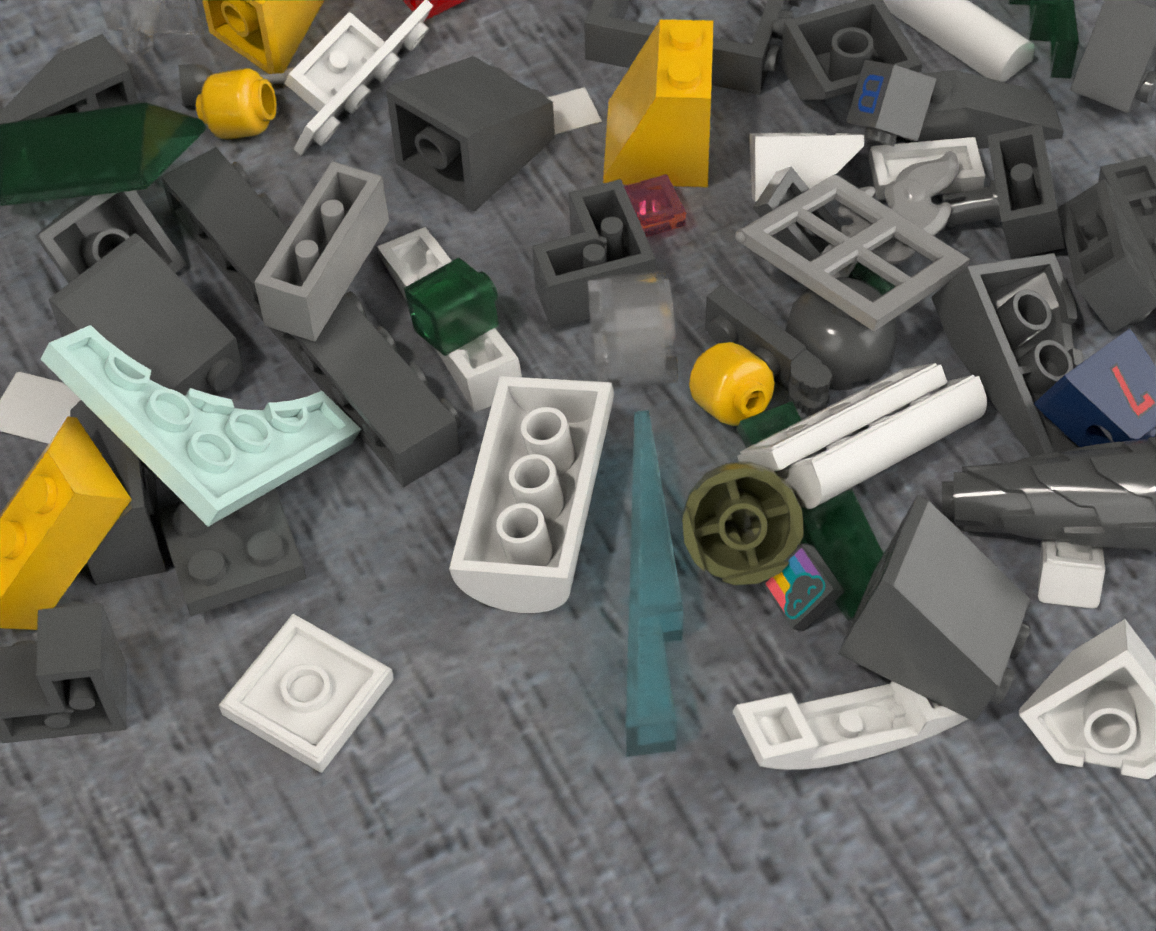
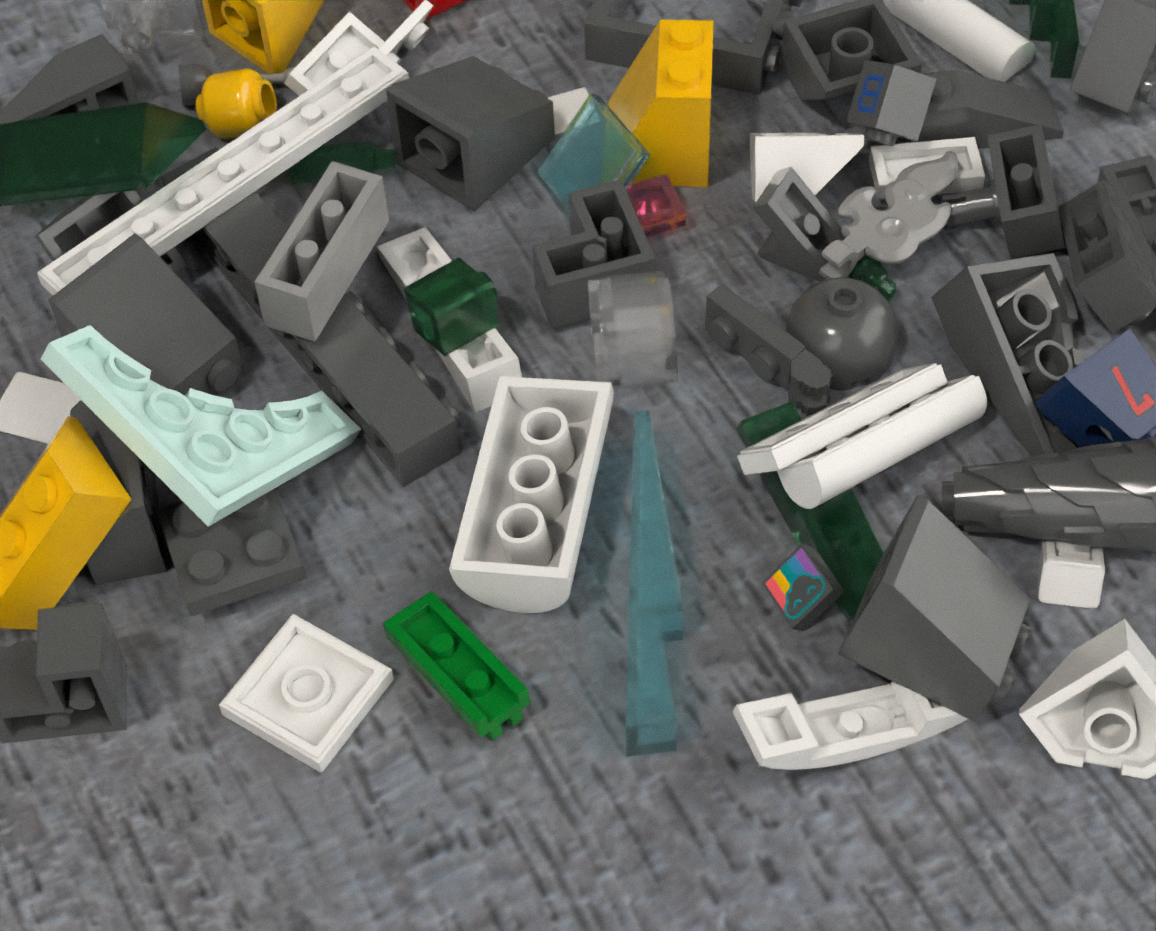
olive cylinder [682,461,804,585] -> none
yellow head [689,342,775,427] -> none
light grey window [735,175,970,331] -> none
none -> white tile [37,46,409,295]
none -> clear green cylinder [289,141,395,184]
none -> green hinge [382,591,531,741]
none -> clear light blue piece [537,93,651,210]

